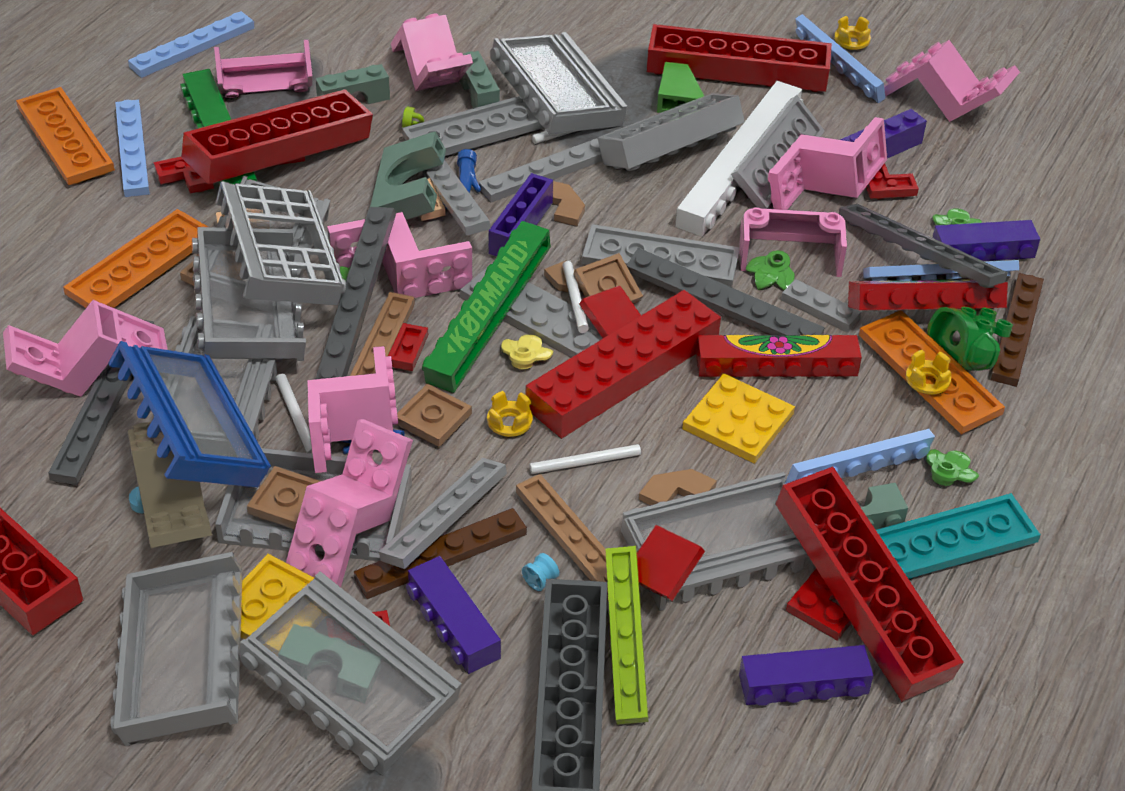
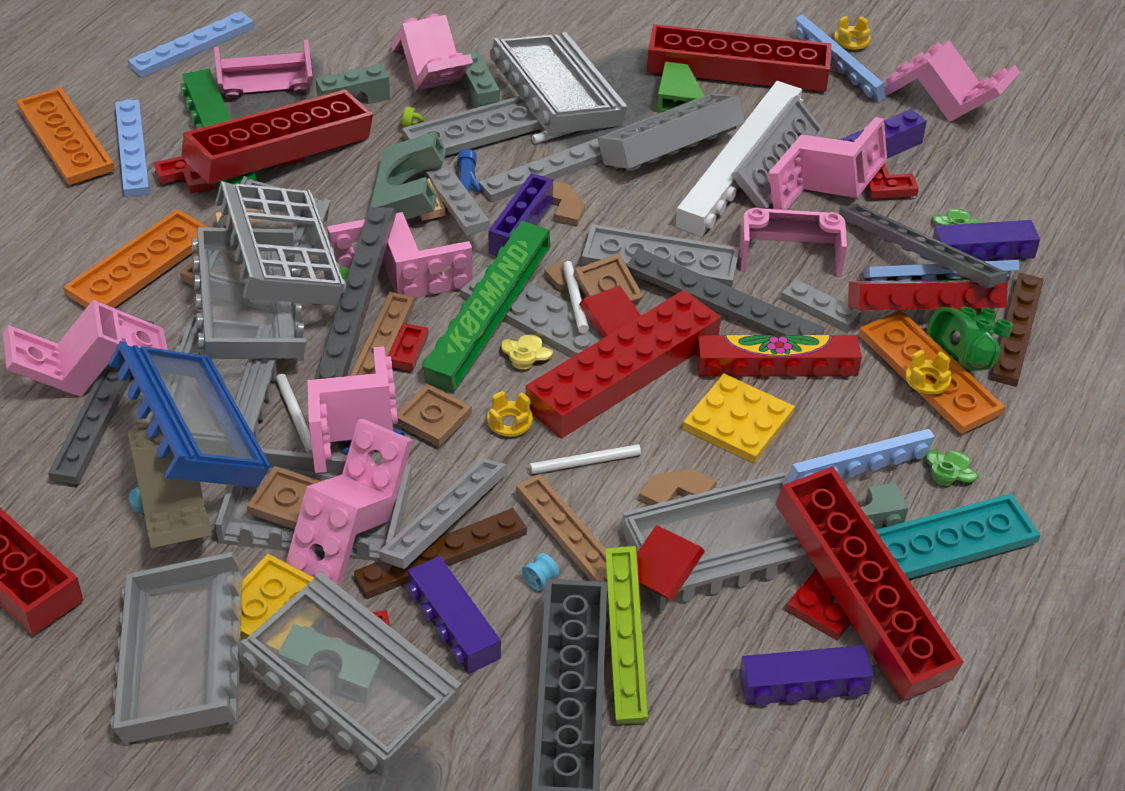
bright green plate [746,250,794,290] -> none

